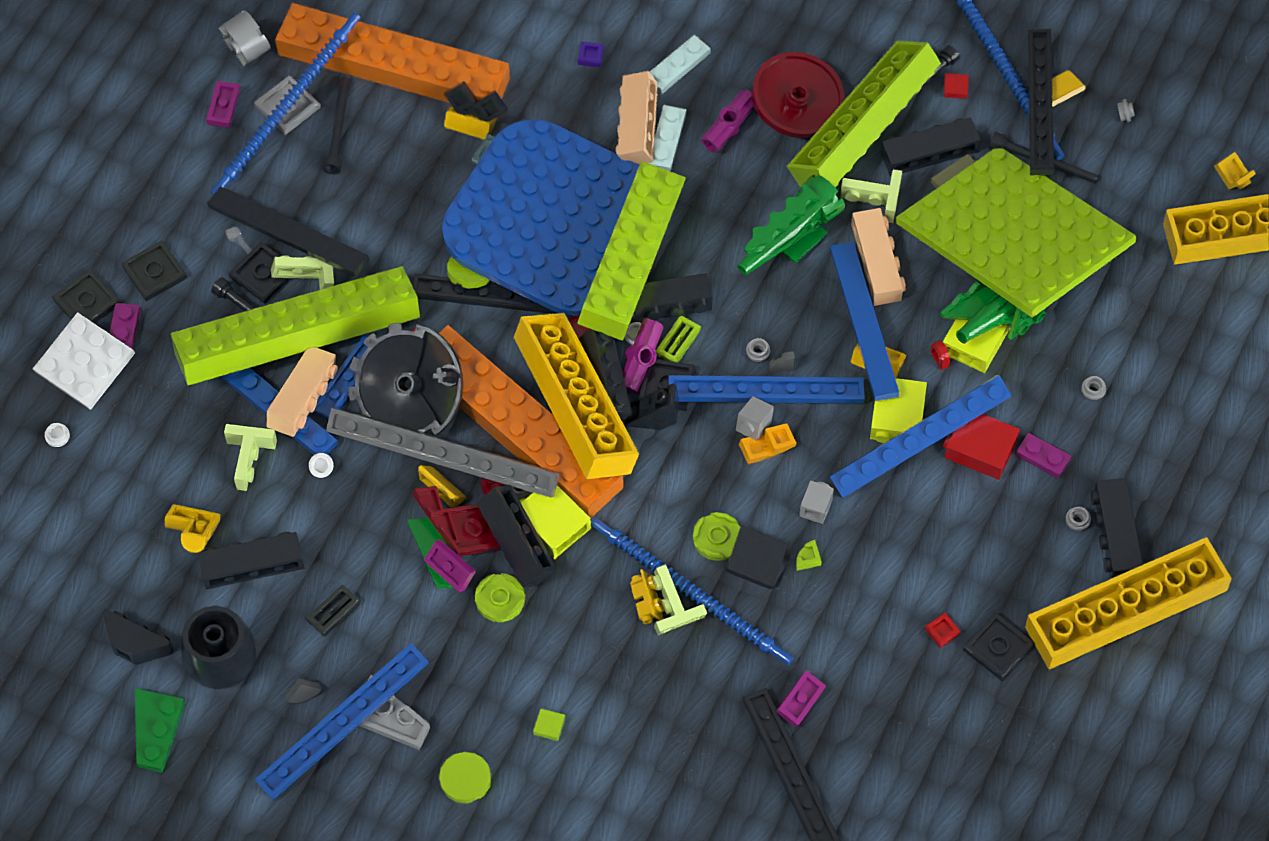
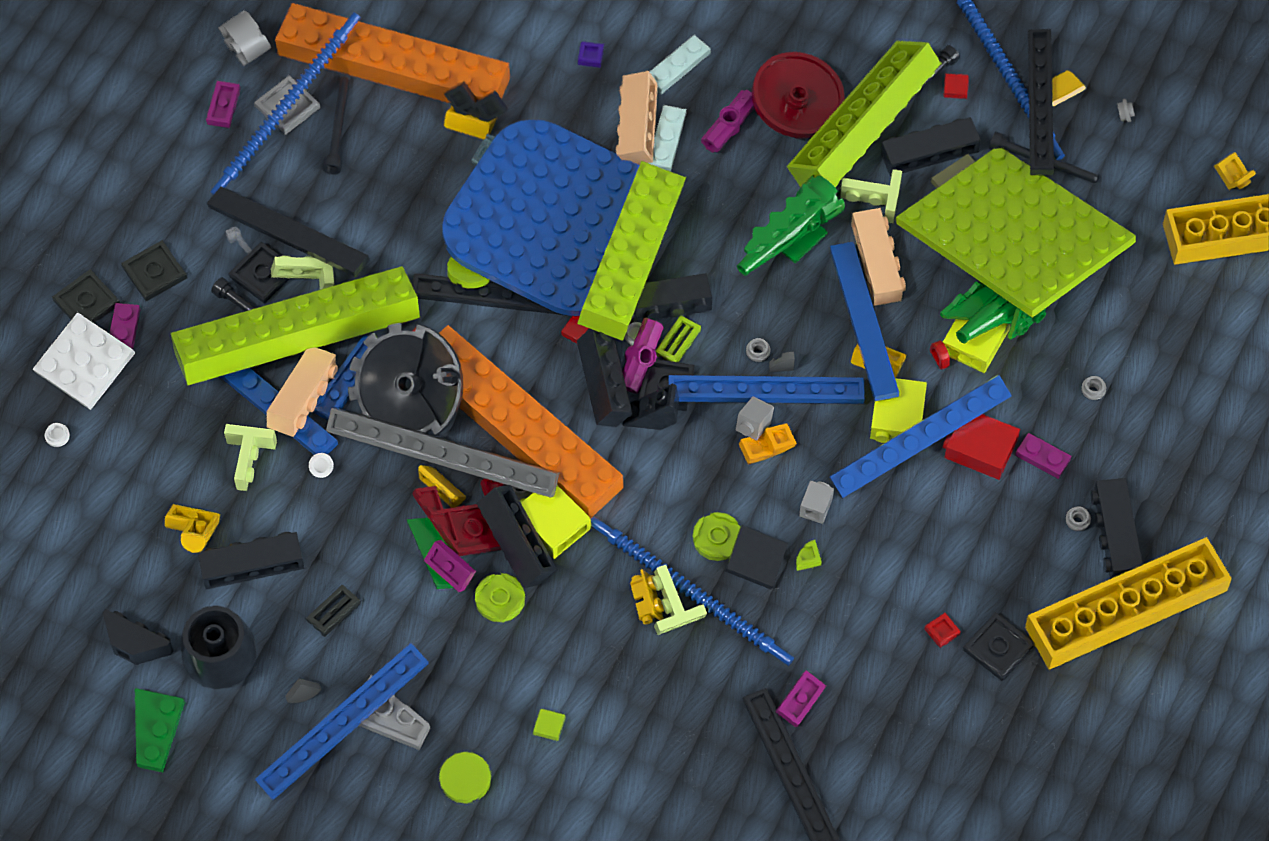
yellow brick [514,313,639,479] -> none

